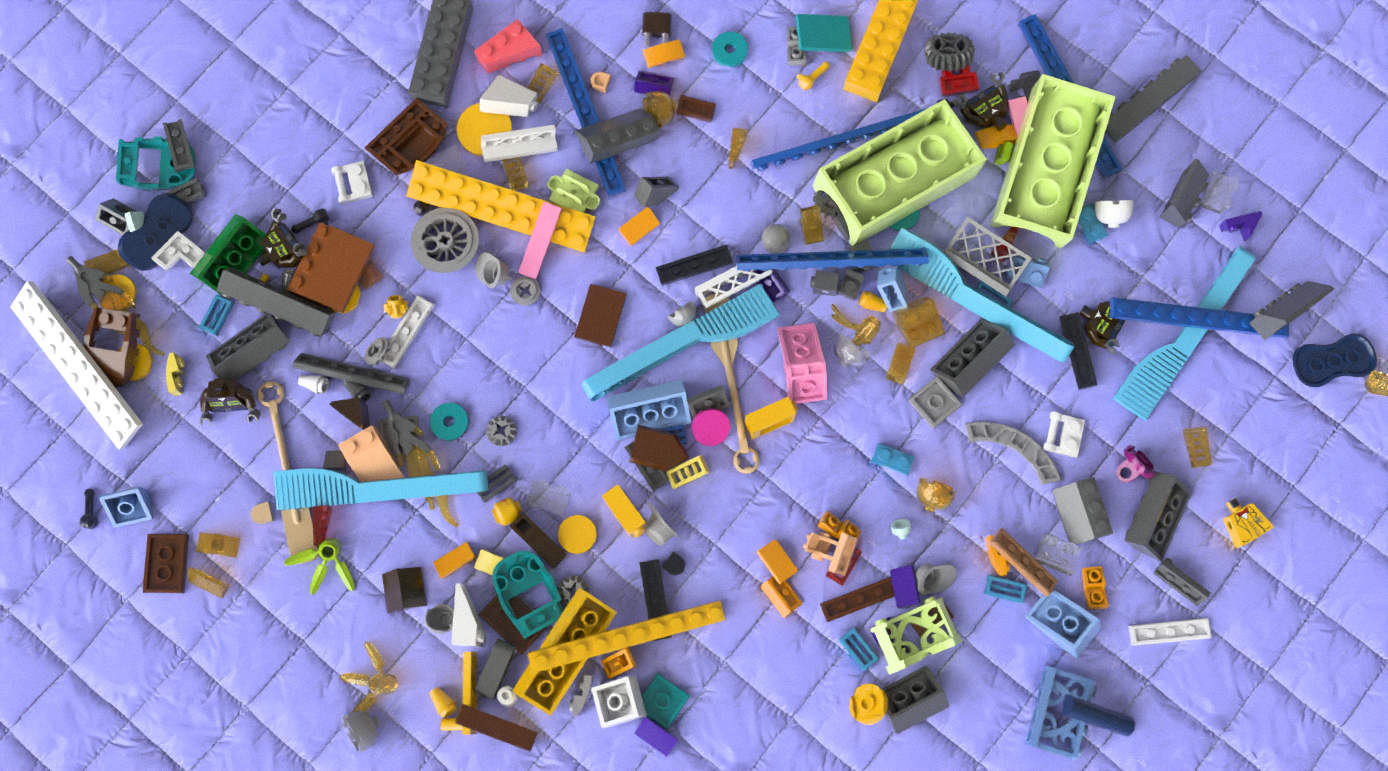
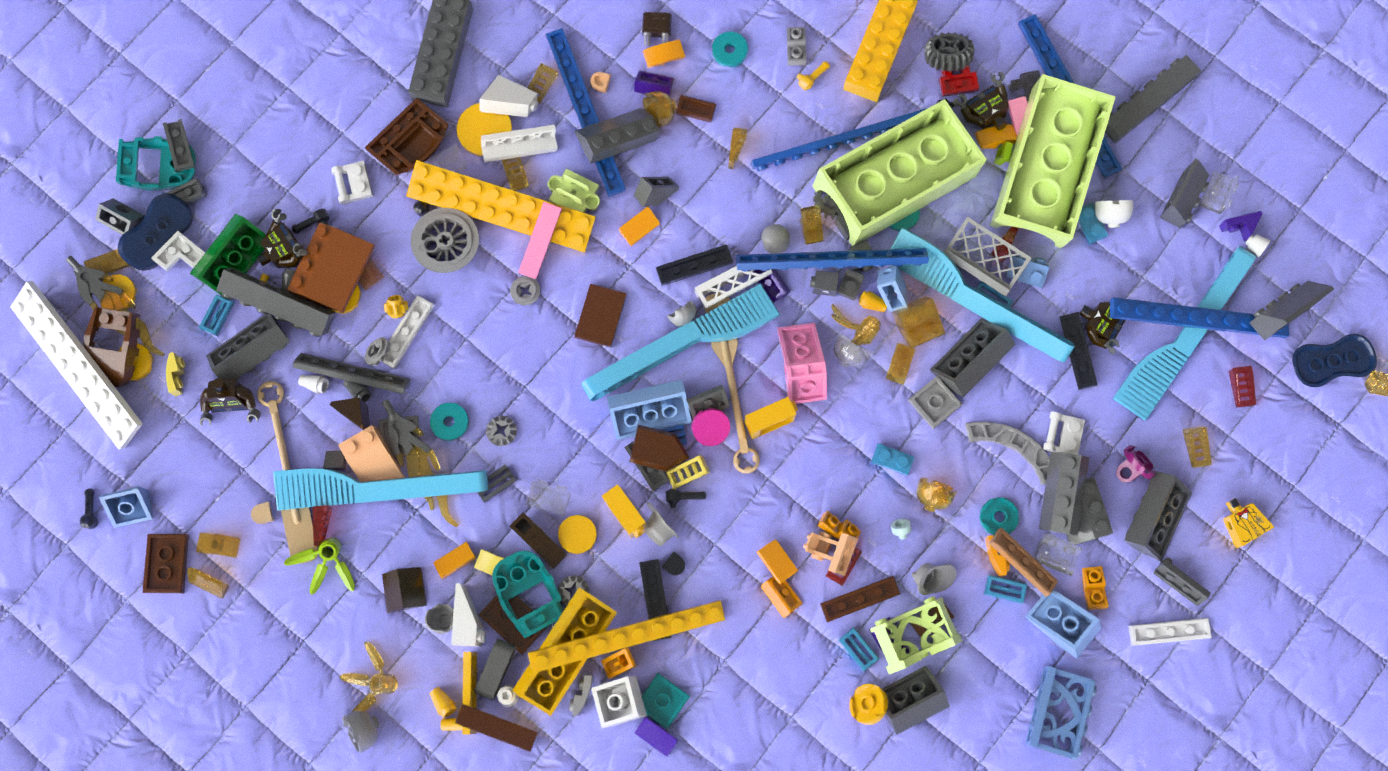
light aqua tile [125,211,144,232] -> none
coral wedge [474,19,542,73] -> none
light grey piece [475,252,512,288] -> none
yellow head [492,497,522,526] -> none
teal tile [795,14,853,52] -> none
dark purple slope [890,565,921,609] -> none
dark blue brick [1061,694,1135,736] -> none
none -> black piece [666,489,707,508]
none -> teal tile [979,497,1019,535]
none -> dark grey slope [1039,452,1090,536]
none -> clear red slope [1228,366,1256,408]
none -> white hat [1245,234,1271,258]

